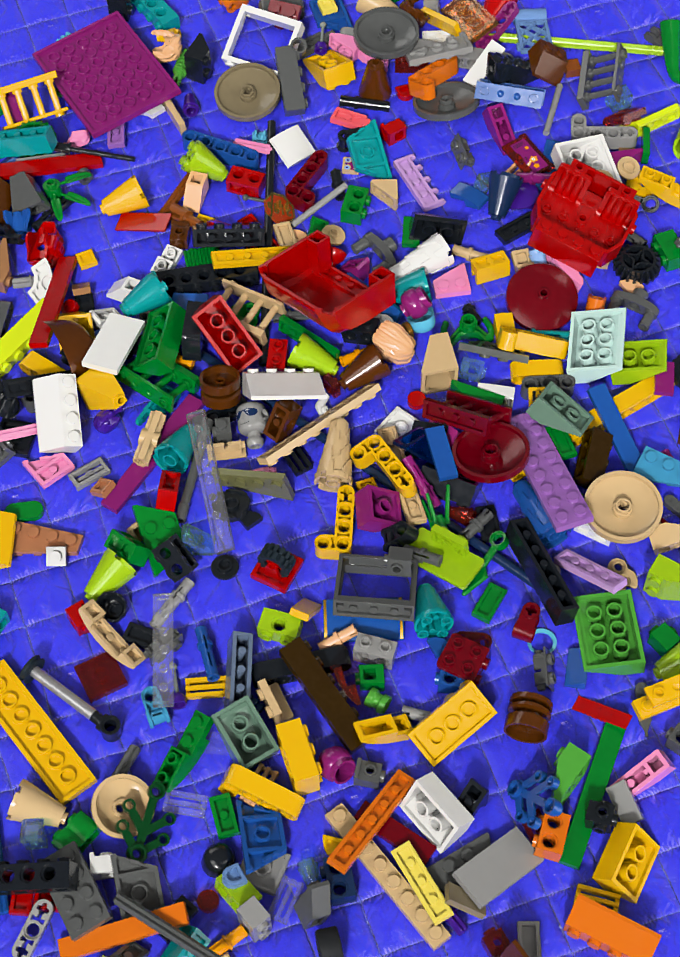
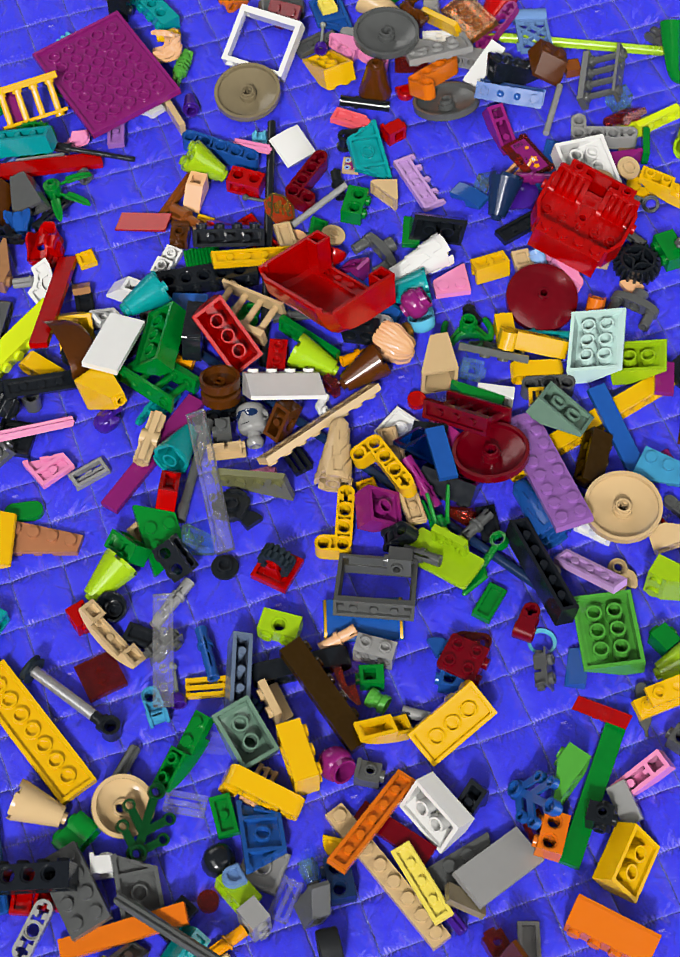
clear light blue slope [20,818,48,850] -> none
white slope [32,374,83,453] -> none
plate [46,546,67,566] -> none
red tile [61,299,79,313] -> none
nougat tile [90,477,116,499] -> none
yellow cone [99,175,150,216] -> none
black slope [184,33,213,84] -> none
dark grey hinge [274,37,308,117] -> none
tile [289,598,322,622] -> none
teal cone [414,583,454,639] -> none
dark grey hinge [450,133,475,170] -> none
tan pin [451,244,488,262] -> none
reddish brown wheel [504,691,553,744] -> none
green tile [545,427,577,460] -> none
yellow tile [573,883,621,913] -> none

